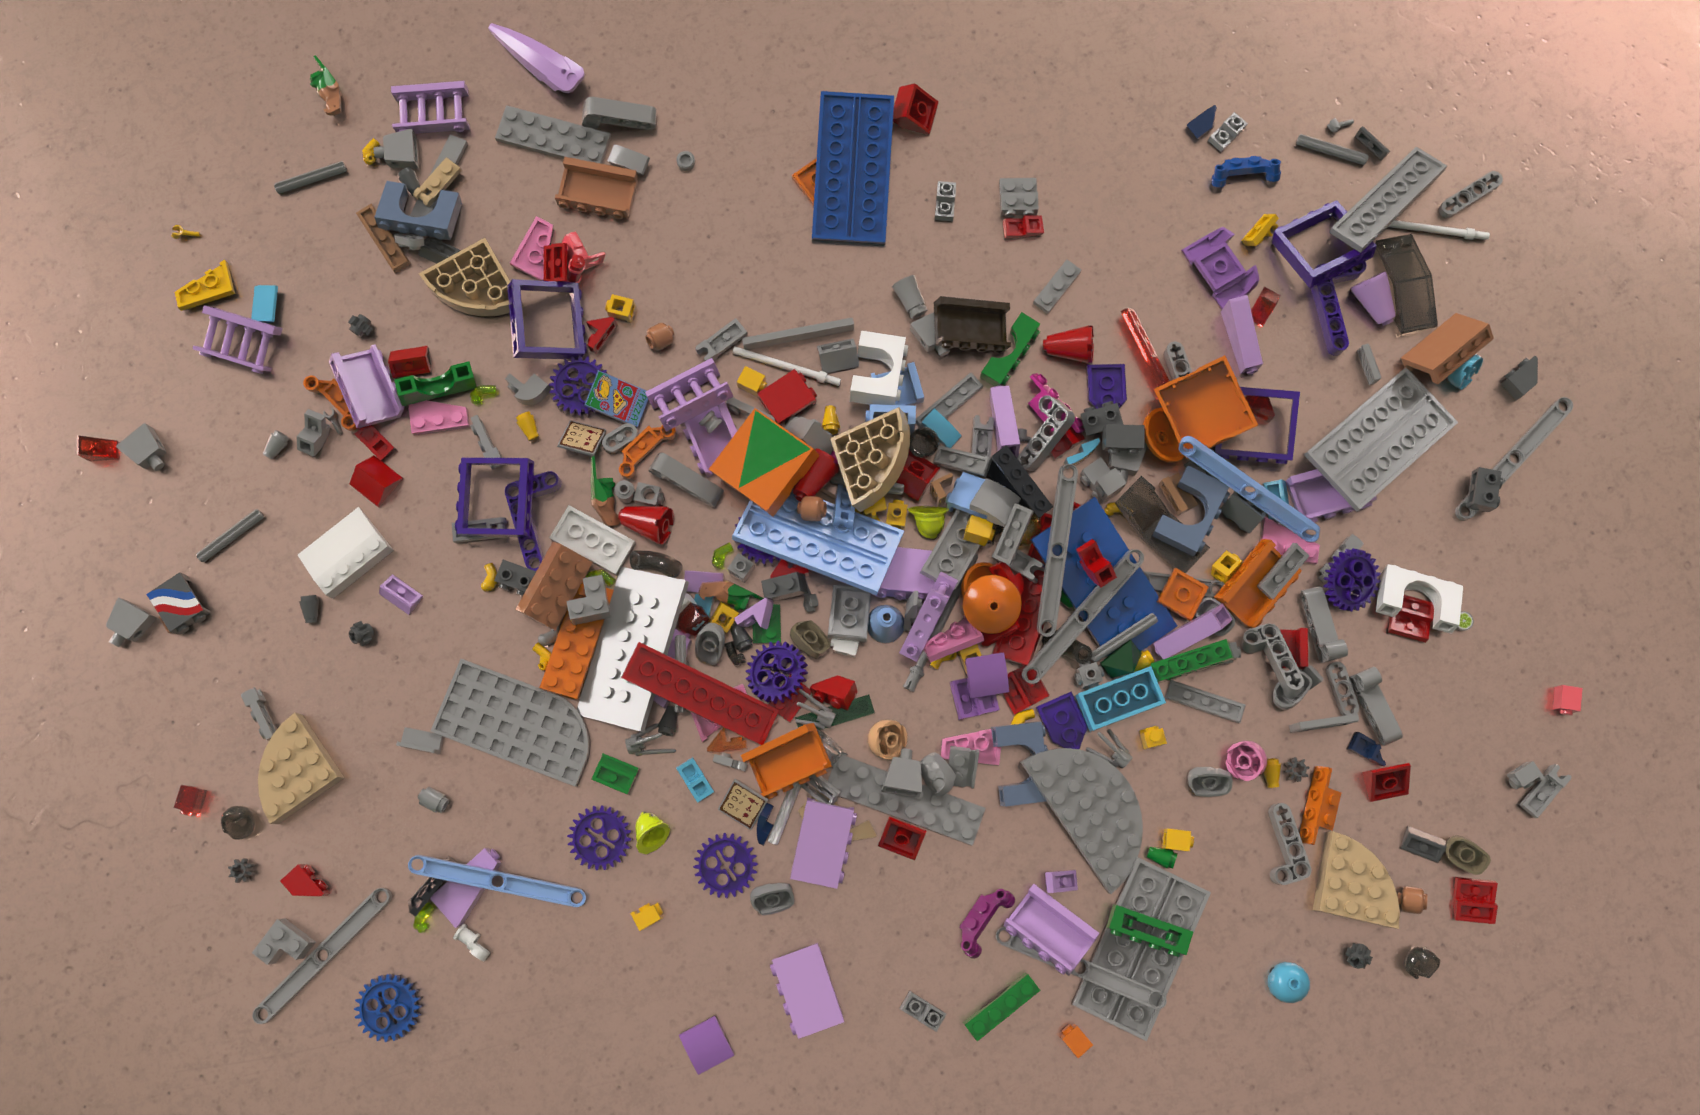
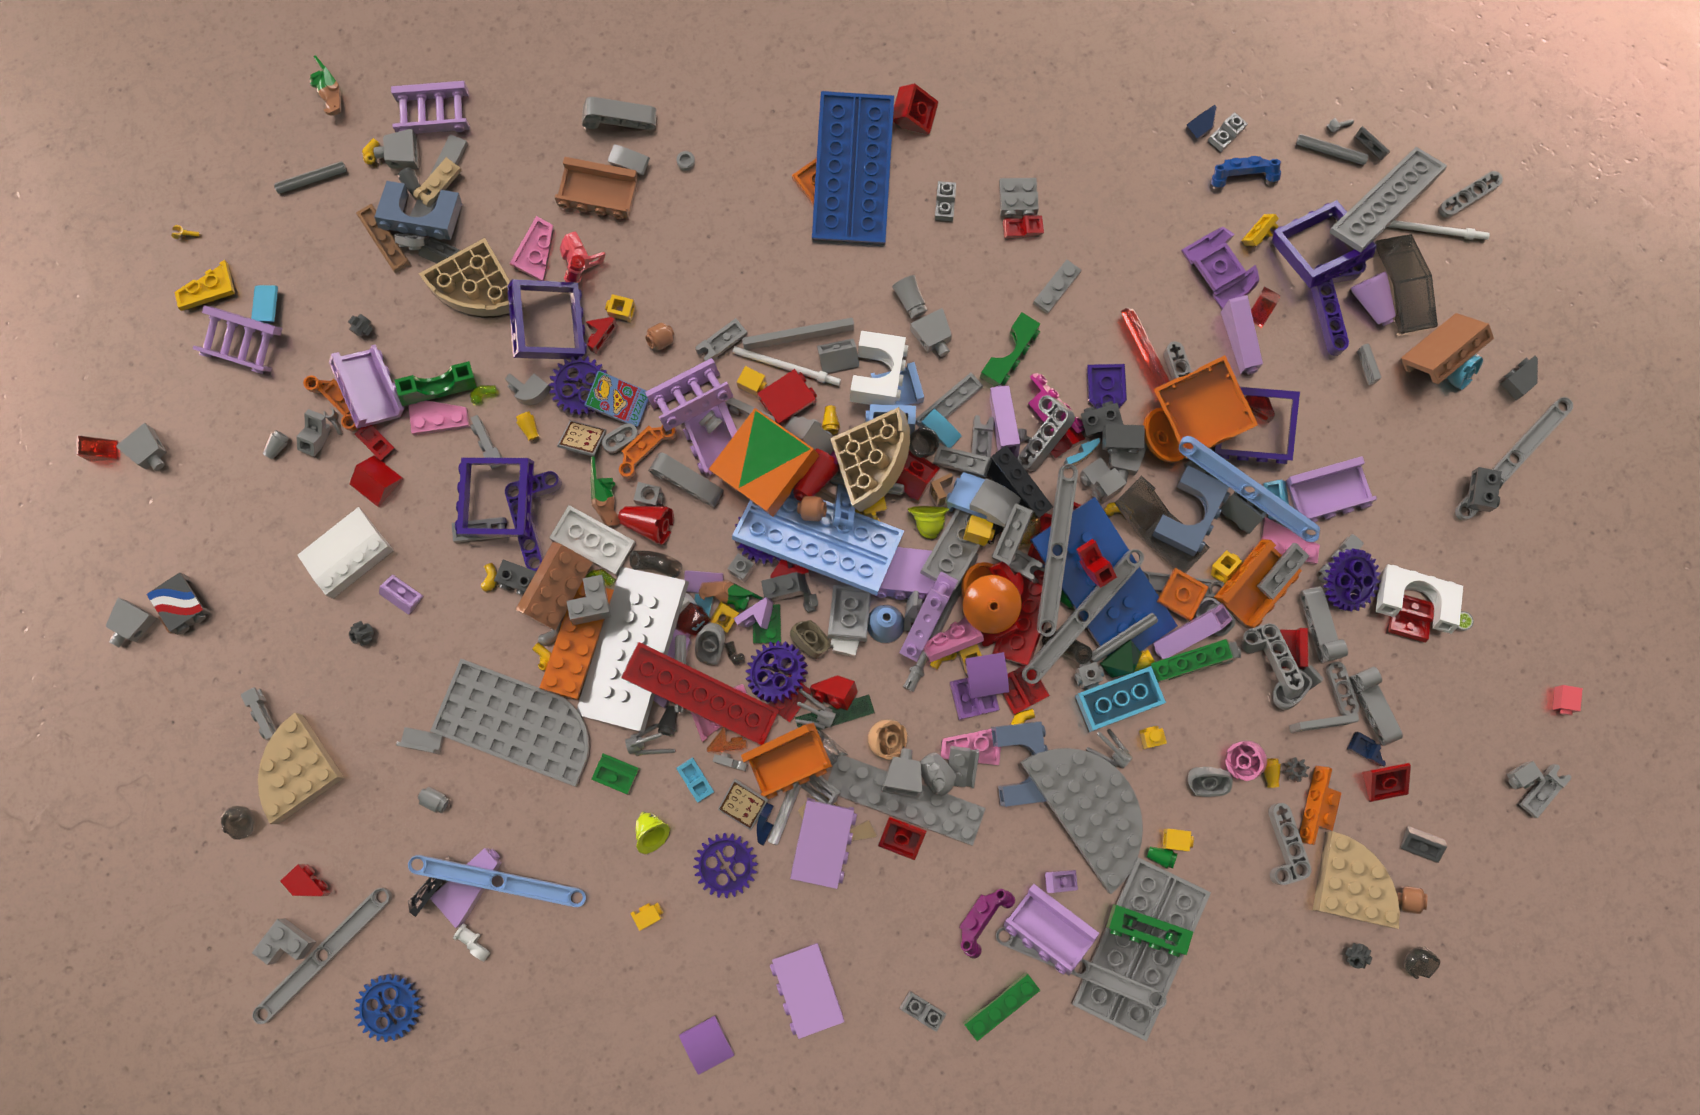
clear red brick [174,785,207,816] -> none
light grey axle [196,509,264,562] -> none
dark grey gear [228,858,255,883] -> none
dark grey cone [299,595,319,623] -> none
red panel [388,346,431,378] -> none
clear neon green arm [413,902,435,933] -> none
lavender piece [488,23,585,93] -> none
light grey plate [495,105,611,164] -> none
red slope [544,243,567,282] -> none
dark purple gear [567,805,633,870] -> none
light grey brick [615,480,636,503] -> none
clear neon green arm [712,542,734,568] -> none
dark grey cone [730,623,753,652] -> none
light grey piece [750,883,794,915] -> none
yellow brick [886,500,908,530] -> none
dark brown panel [934,296,1011,353] -> none
dark purple tile [1036,691,1088,749] -> none
red cone [1043,325,1094,363] -> none
orange brick [1060,1024,1093,1058] -> none
medium nougat panel [1159,473,1198,516] -> none
light grey tile [1164,680,1246,724] -> none
medium azure cylinder [1268,962,1310,1003] -> none
light grey plate [1304,368,1458,512] -> none
dark tan piece [1445,835,1491,875] -> none
red slope [1453,877,1498,924] -> none

